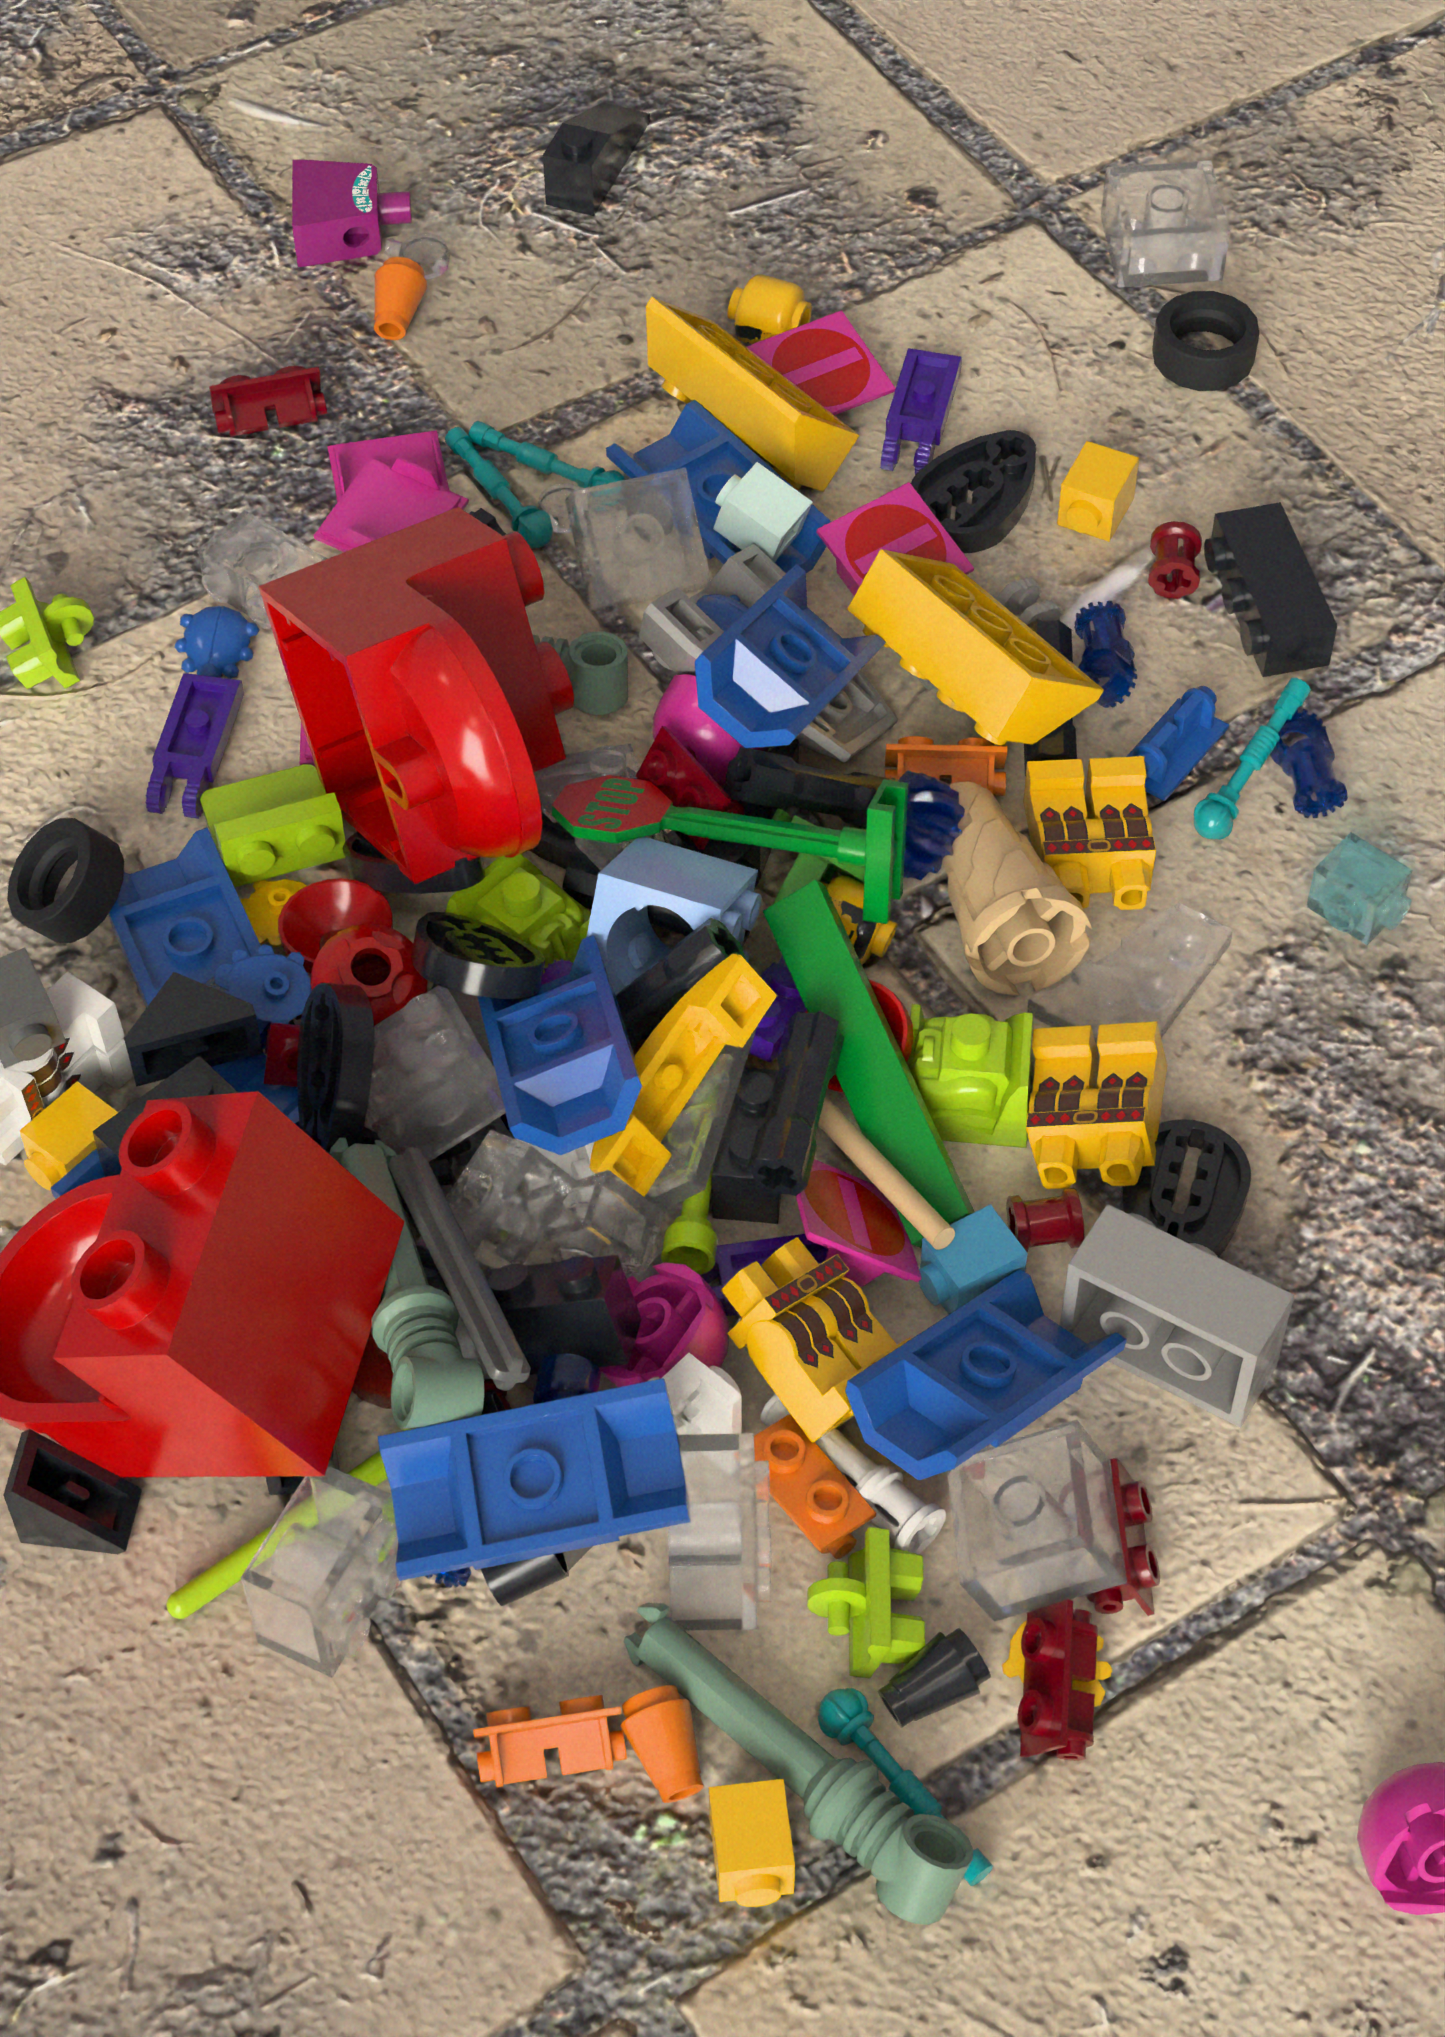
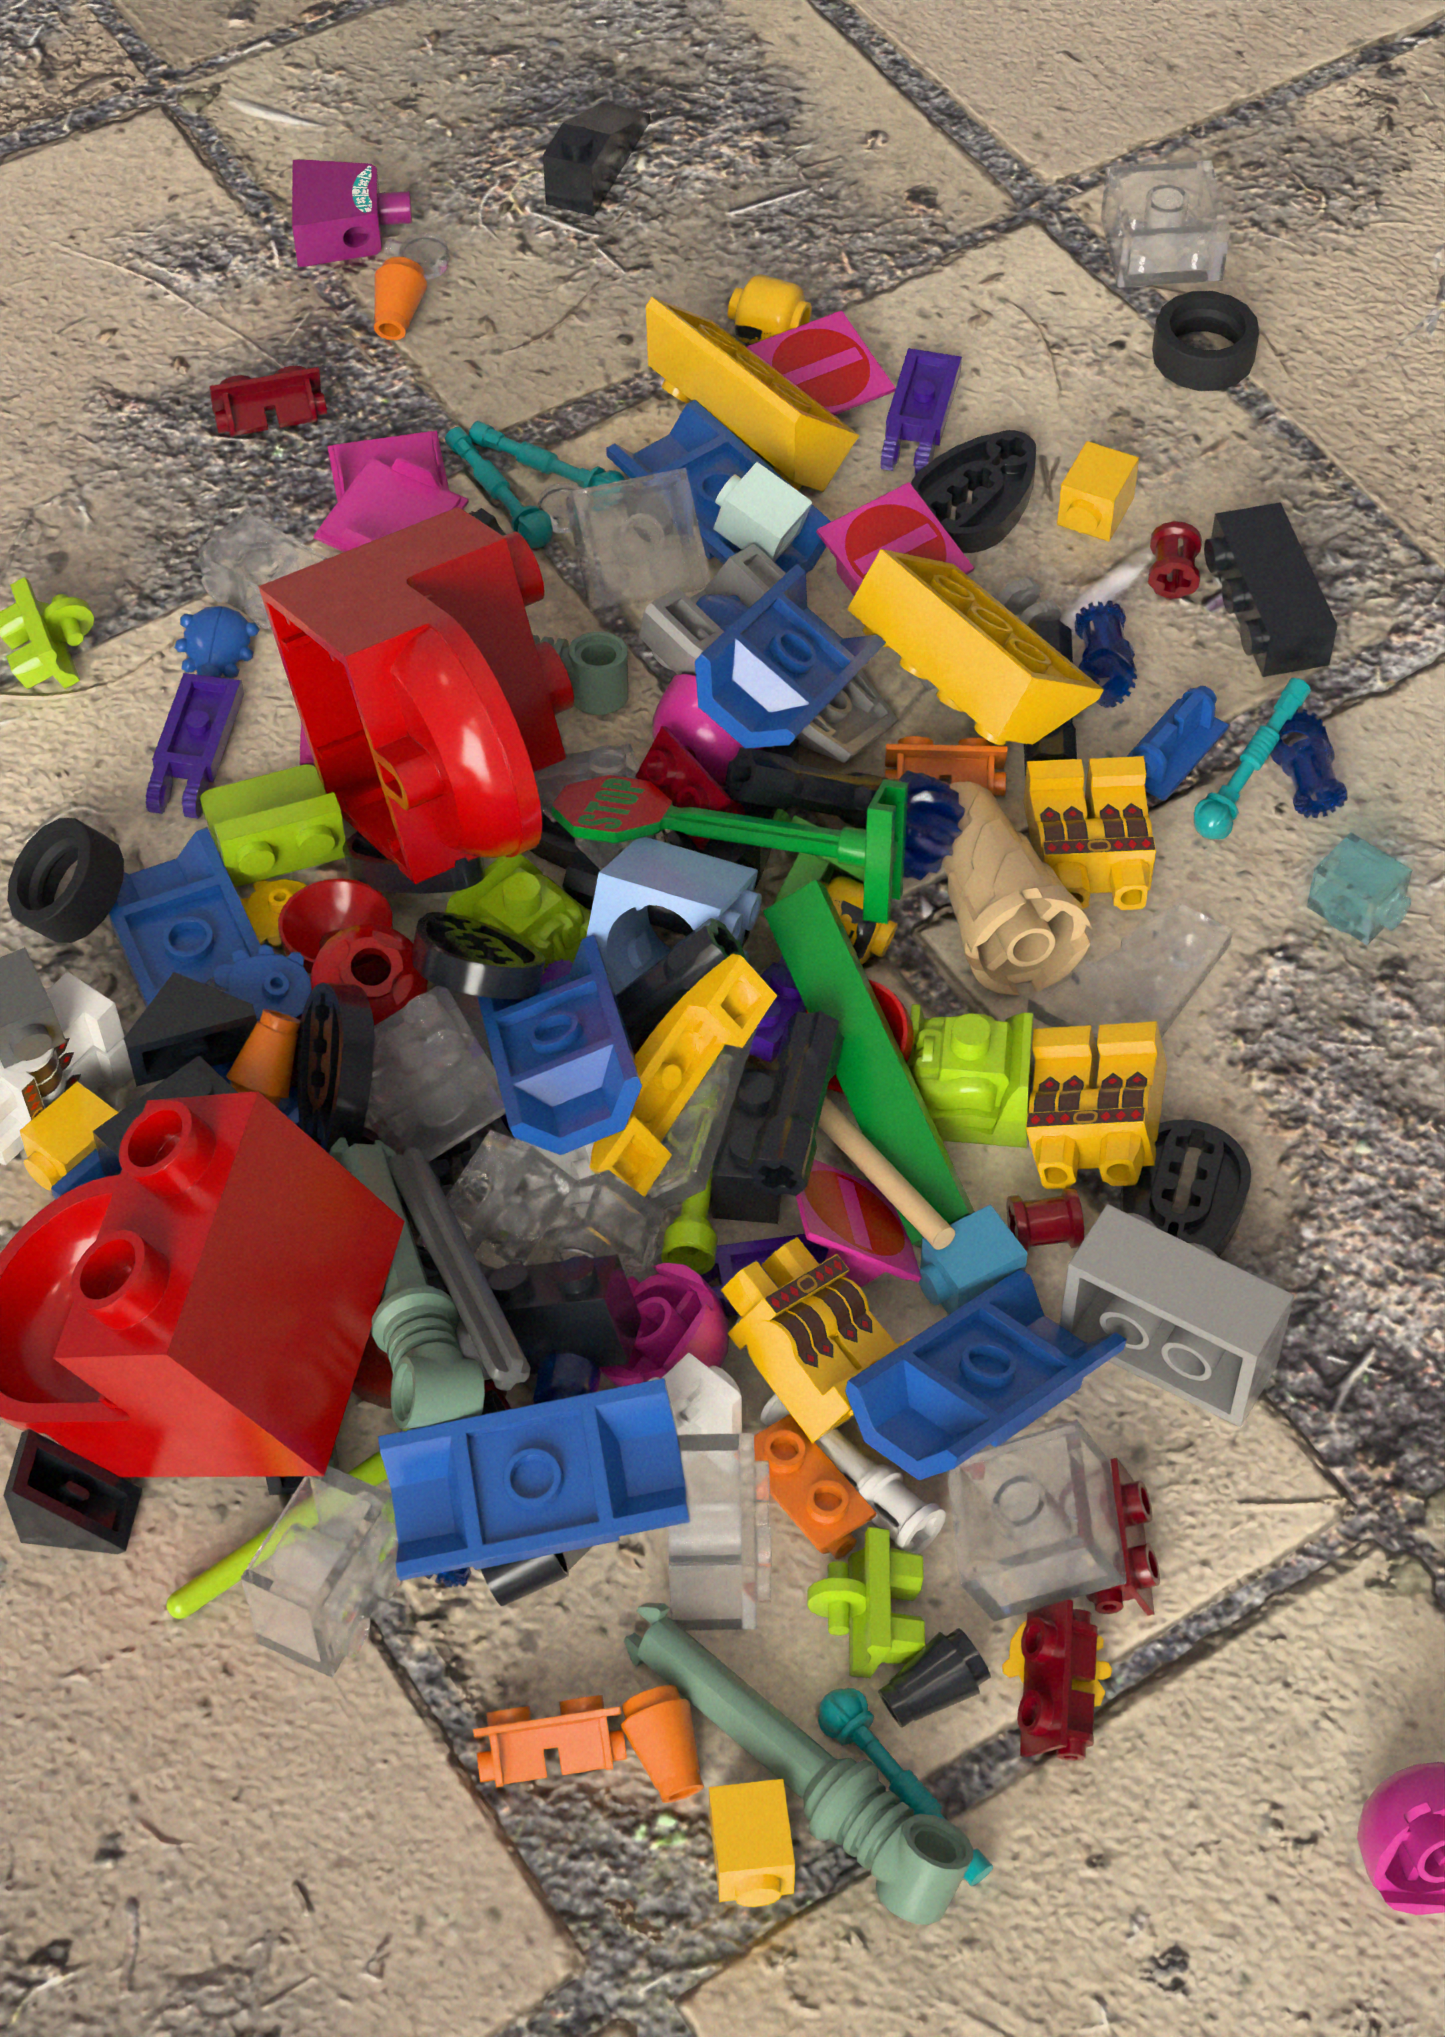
none -> orange cone [226,1009,301,1108]

